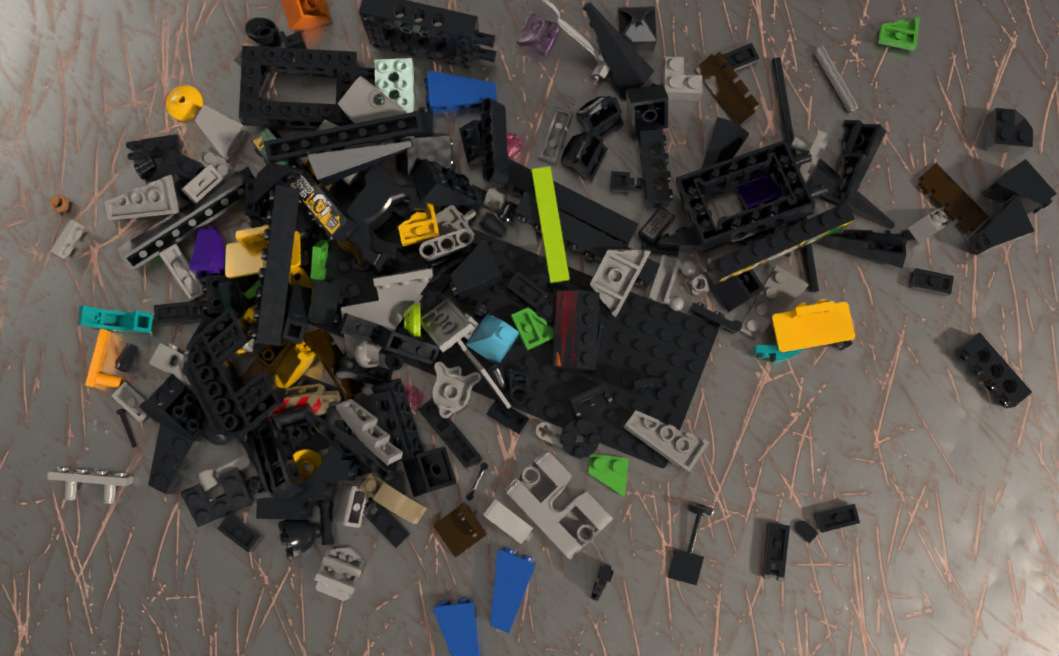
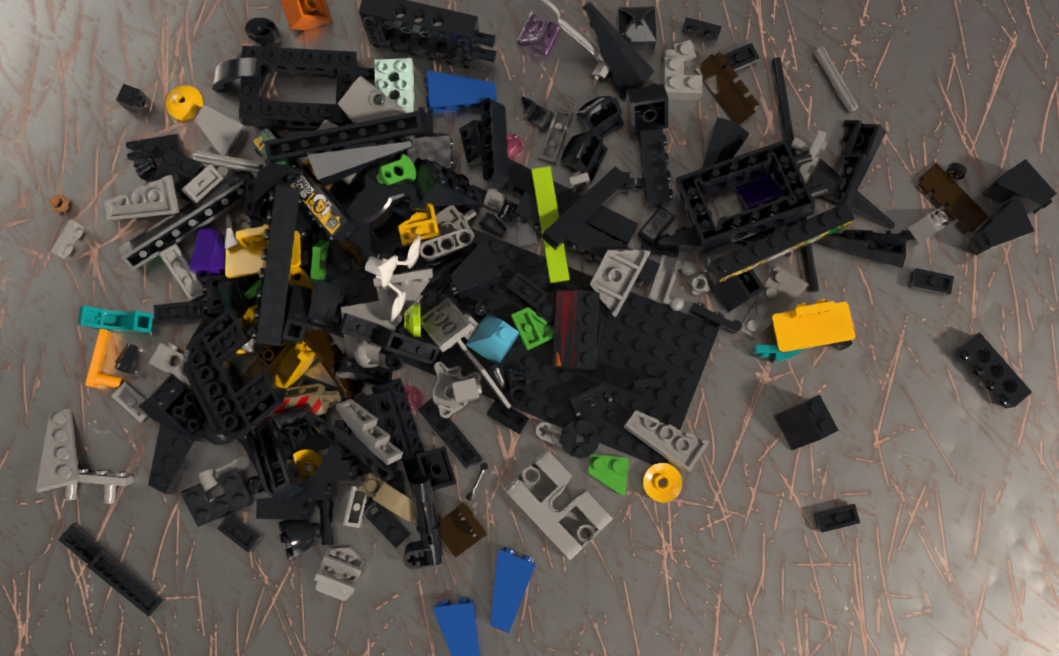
black piece [116,408,136,448] -> none
black panel [280,31,307,49] -> none
light grey slope [483,499,534,544] -> none
black wing [590,562,614,601] -> none
black piece [668,502,715,586] -> none
black plate [762,523,790,581] -> none
black piece [794,520,818,543] -> none
bright green wing [878,17,920,51] -> none
black slope [986,108,1033,154] -> none
none -> light grey wing [36,409,80,492]
none -> black slope [58,523,163,617]
none -> black brick [116,84,148,114]
none -> light grey axle [193,151,263,173]
none -> black slope [212,58,260,91]
none -> light grey slope [224,213,239,249]
none -> white plant [365,234,421,323]
none -> bright green piece [377,154,416,186]
none -> black piece [403,476,445,569]
none -> light grey brick [451,378,482,404]
none -> black slope [521,96,554,130]
none -> black slope [541,166,629,251]
none -> light grey plate [569,172,590,192]
none -> yellow dish [643,463,682,503]
none -> light grey plate [662,40,696,62]
none -> black plate [682,17,722,41]
none -> black slope [774,395,839,450]
none -> black tile [946,163,967,180]

